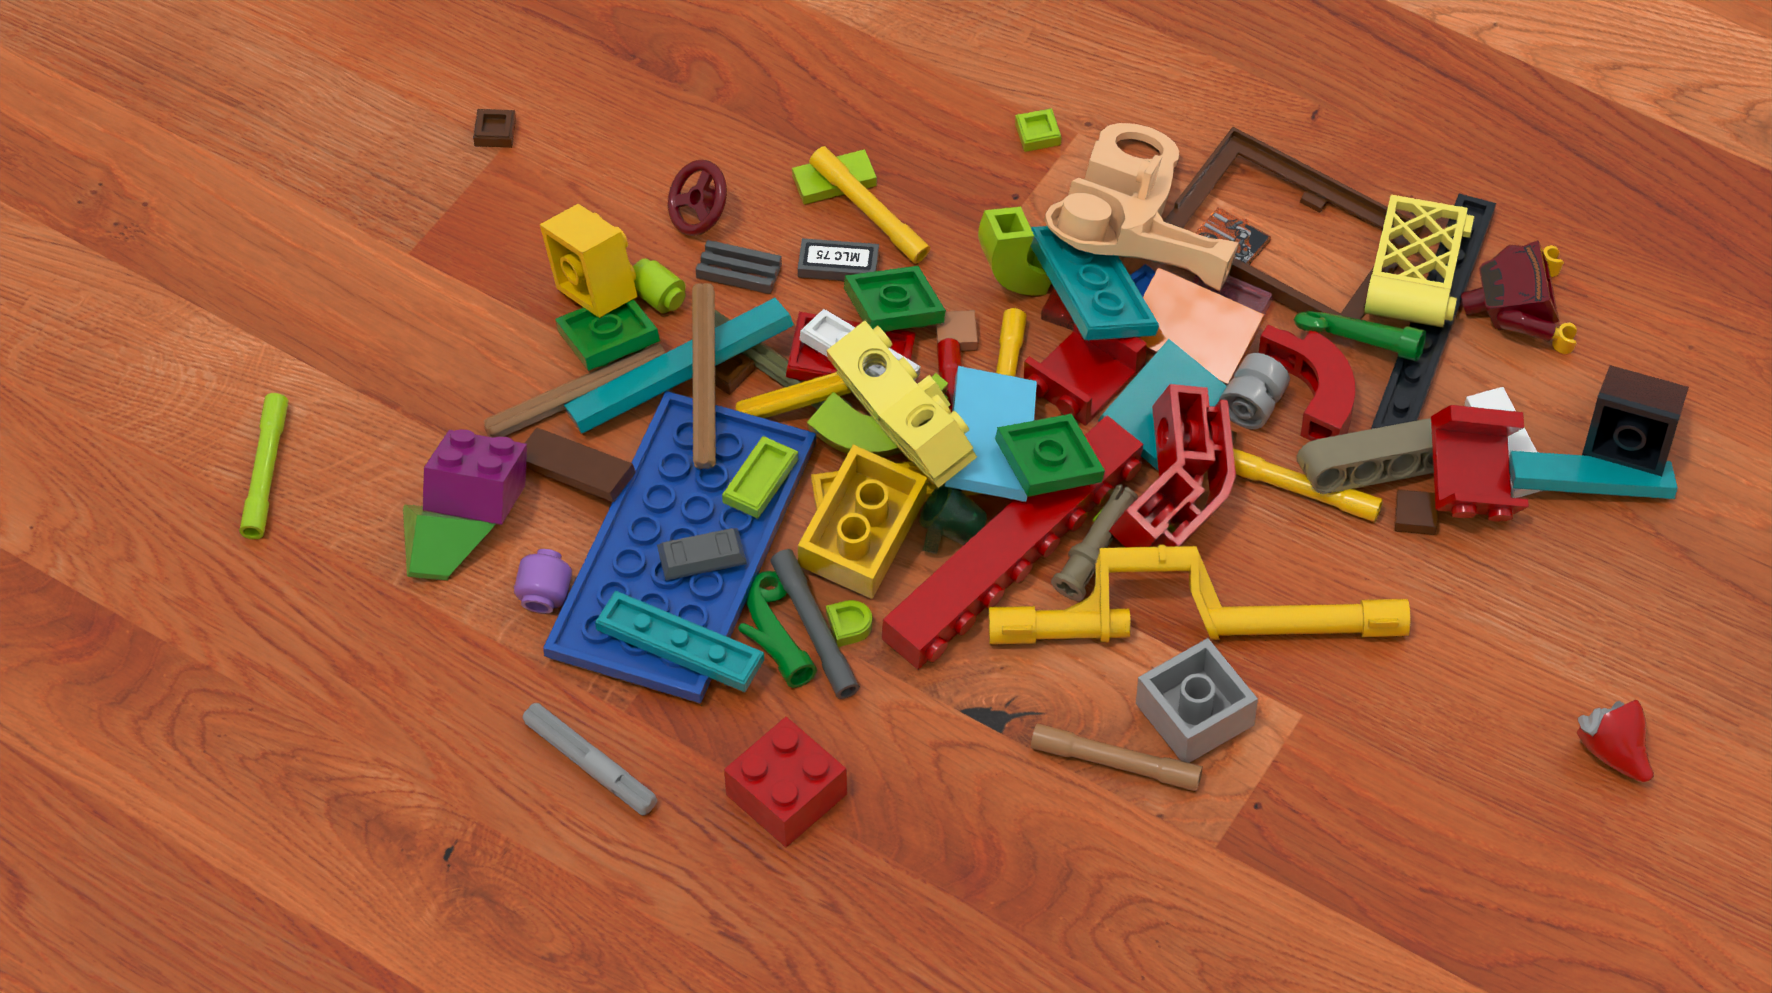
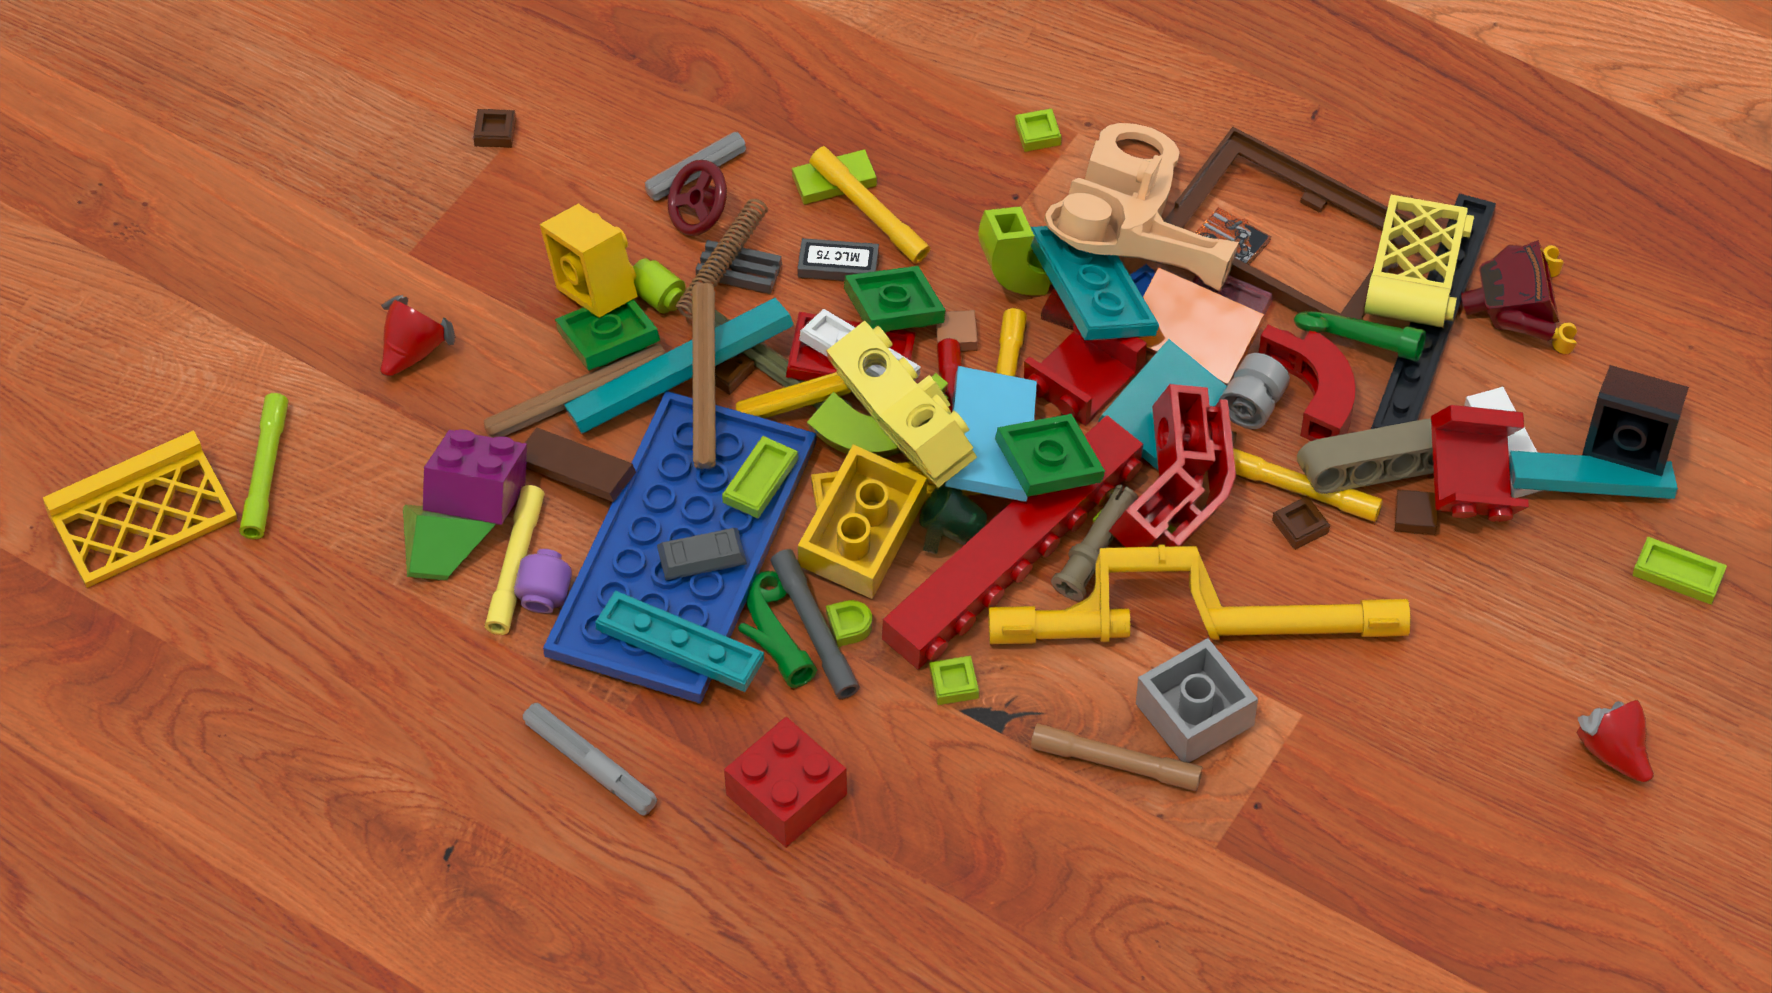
none -> yellow fence [43,430,238,588]
none -> red hat [380,295,456,376]
none -> light yellow piece [485,485,545,635]
none -> light grey axle [645,132,746,201]
none -> medium nougat piece [676,199,768,319]
none -> lime tile [930,656,979,705]
none -> reddish brown tile [1272,496,1330,550]
none -> lime tile [1632,537,1727,605]

